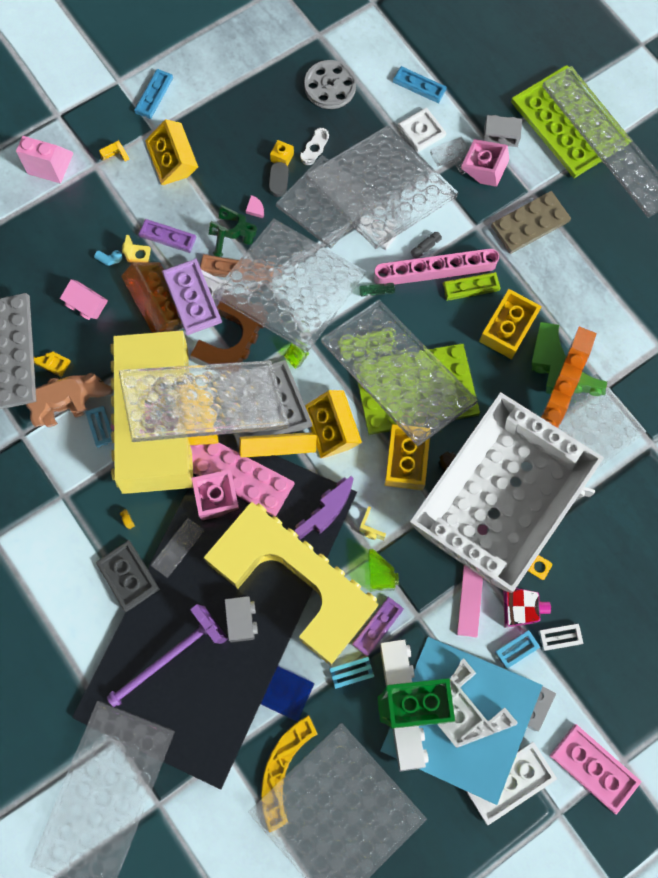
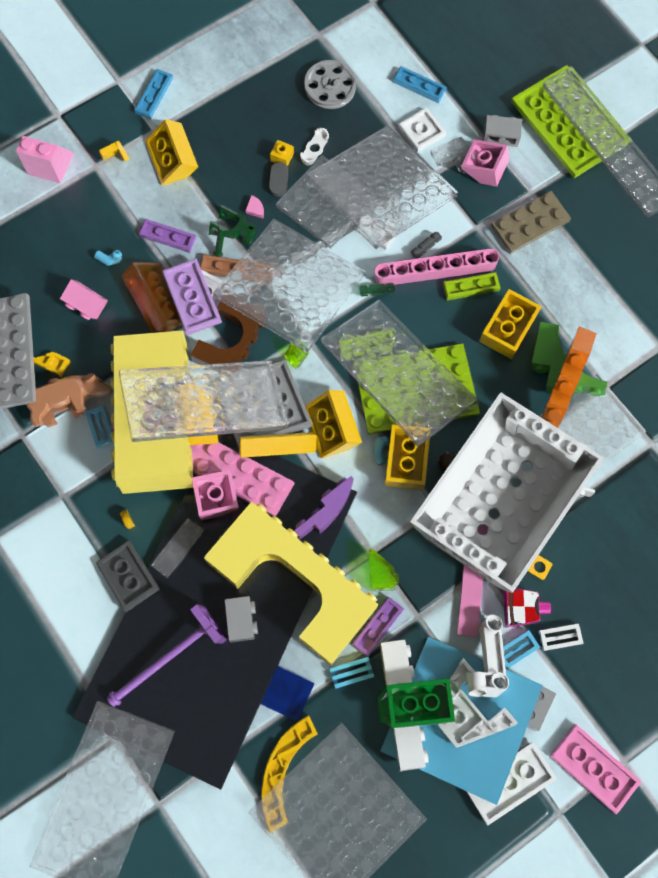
light yellow bracket [122,235,151,264] -> none
light yellow bracket [359,506,386,541] -> none
none -> medium azure arm [373,436,389,465]
none -> white piece [467,615,509,698]

